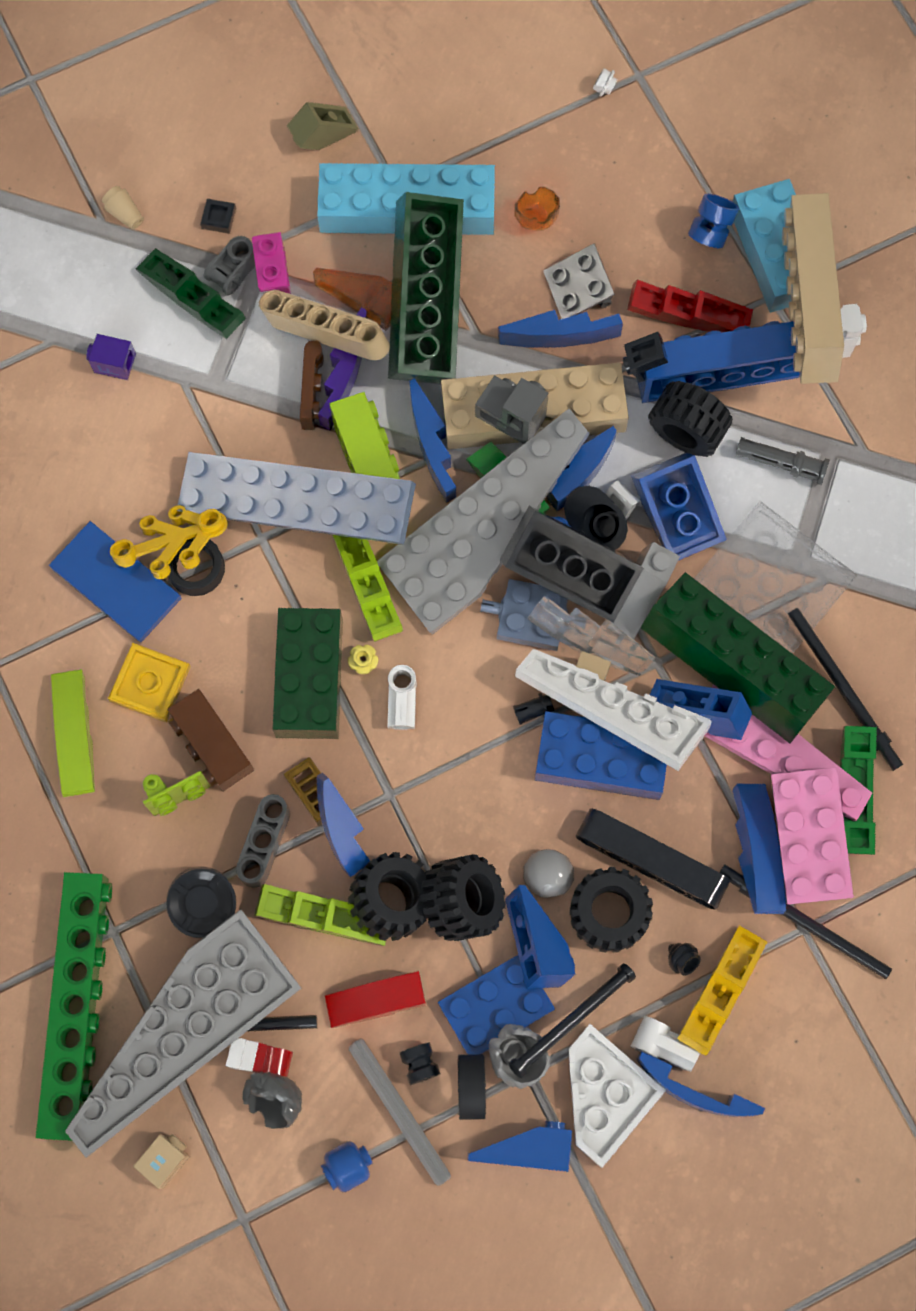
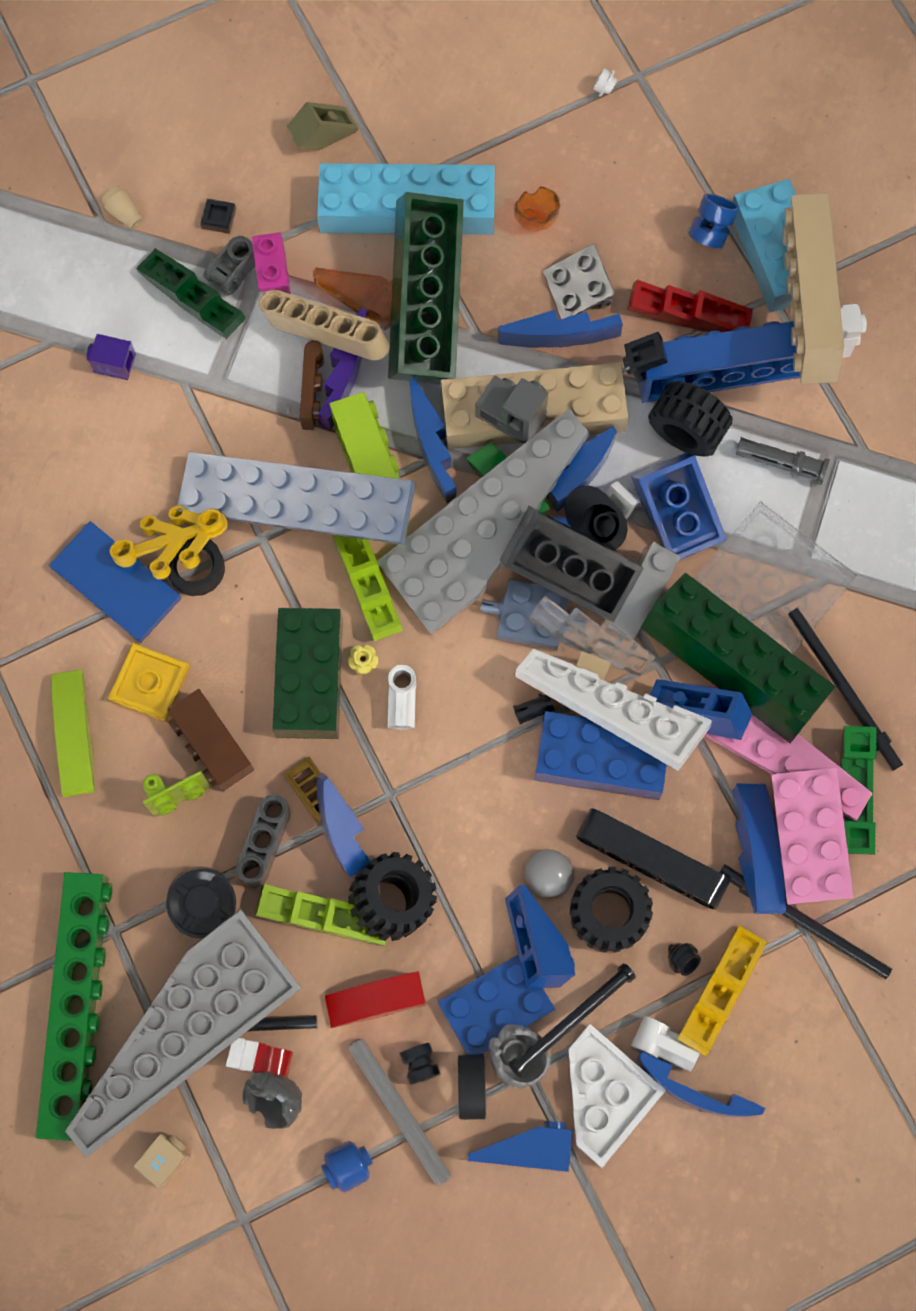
black tyre [421,854,506,942] -> none

